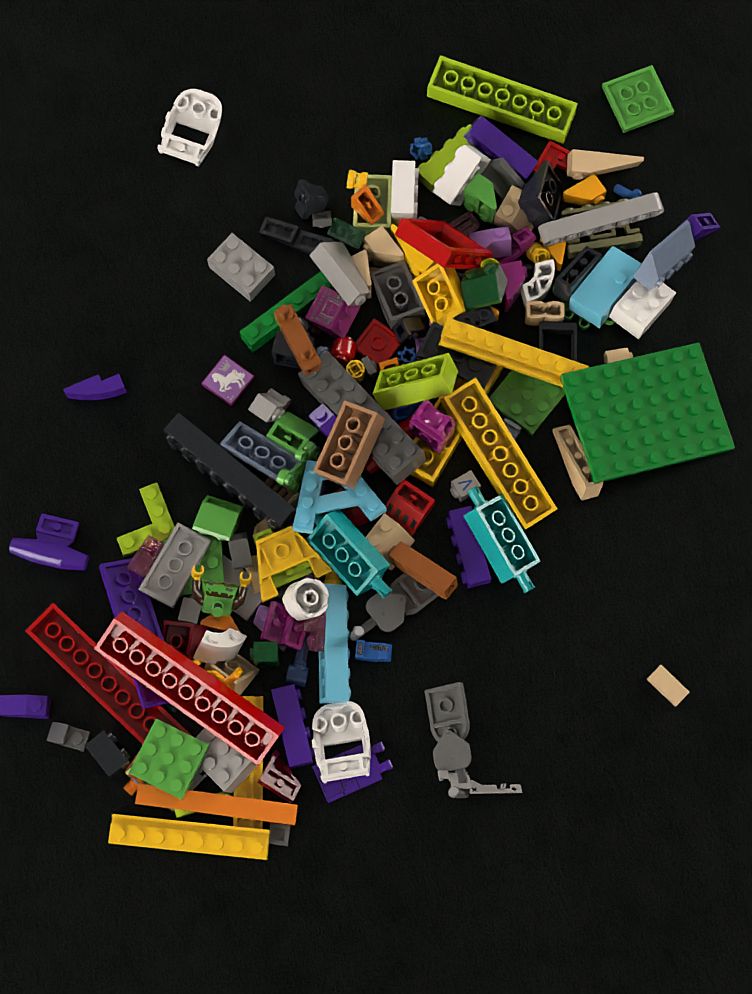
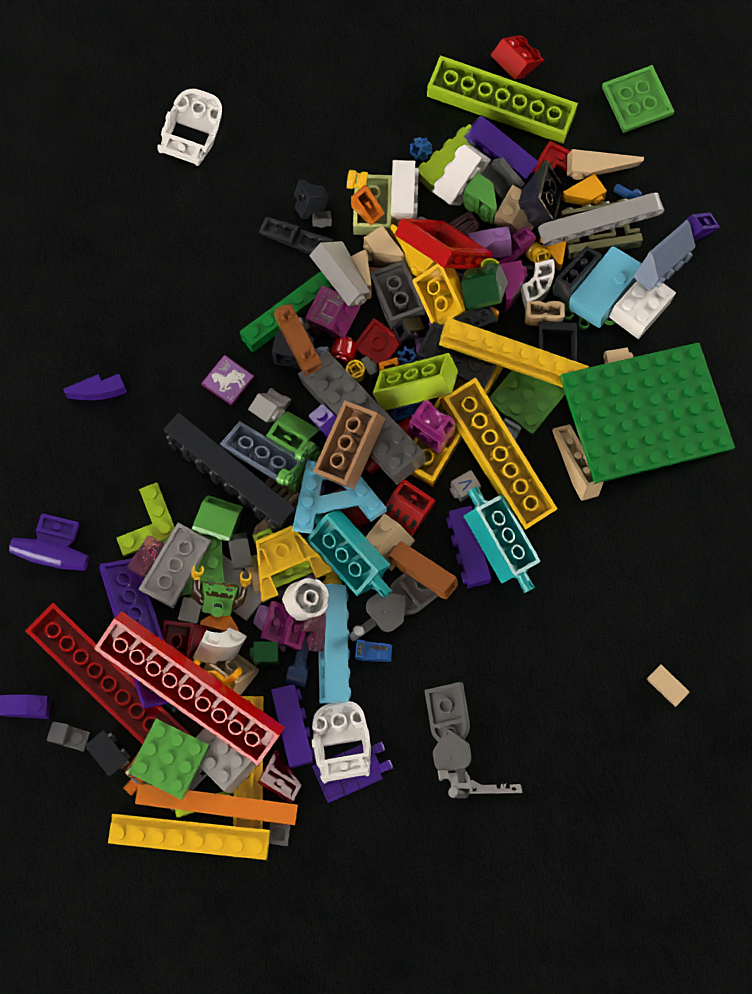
light grey brick [207,233,275,302] -> none
clear green plate [327,217,366,249] -> none
none -> red slope [491,35,544,80]

